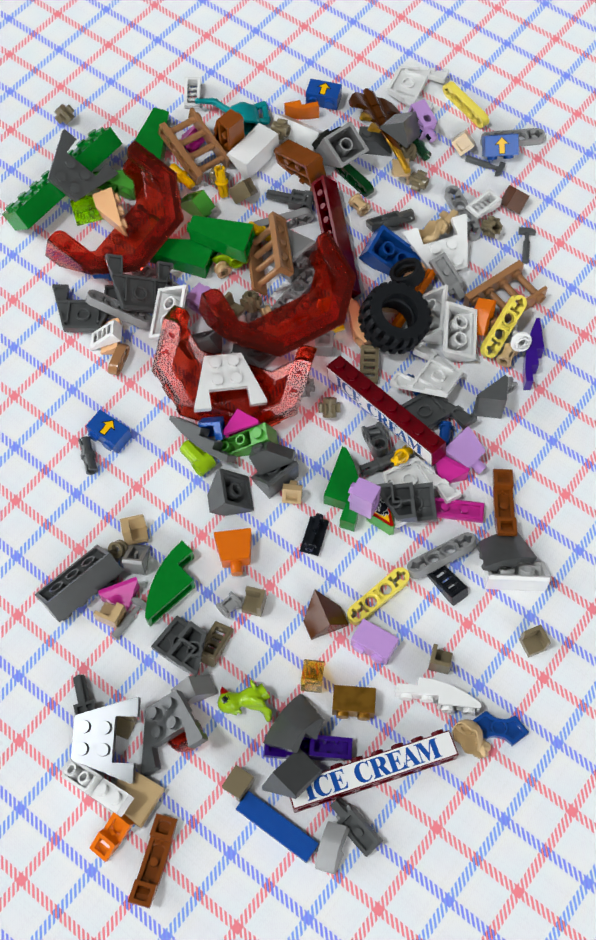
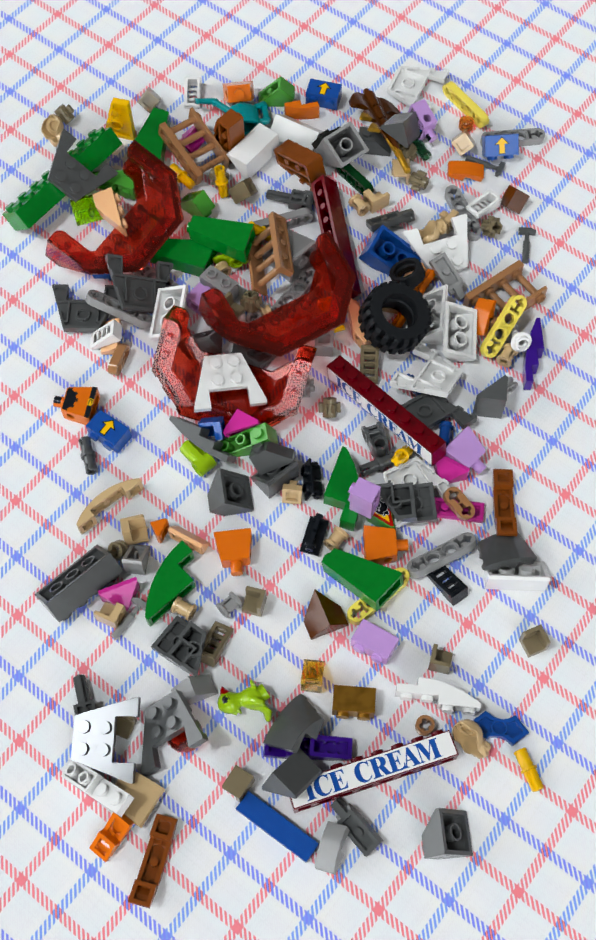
dark tan gear [271,118,291,140] -> none
none -> tan hair [41,114,64,147]
none -> orange torso [53,387,100,425]
none -> tan slope [76,478,144,534]
none -> yellow wing [105,97,136,141]
none -> dark tan panel [137,87,161,113]
none -> orange slope [150,518,170,543]
none -> light nougat slope [168,526,210,554]
none -> tan bush [171,596,197,621]
none -> light grey brick [199,265,239,300]
none -> orange torso [222,81,255,103]
none -> bright green slope [258,77,295,107]
none -> black hinge [301,458,323,501]
none -> green slope [321,548,404,611]
none -> tan bush [323,526,349,551]
none -> tan panel [363,189,390,214]
none -> orange torso [363,525,408,565]
none -> medium nougat bush [415,715,435,736]
none -> dark grey slope [421,808,473,860]
none -> medium nougat beam [443,487,475,521]
none -> orange slope [447,161,484,182]
none -> clear orange bush [458,116,474,132]
none -> yellow axle [514,747,543,792]

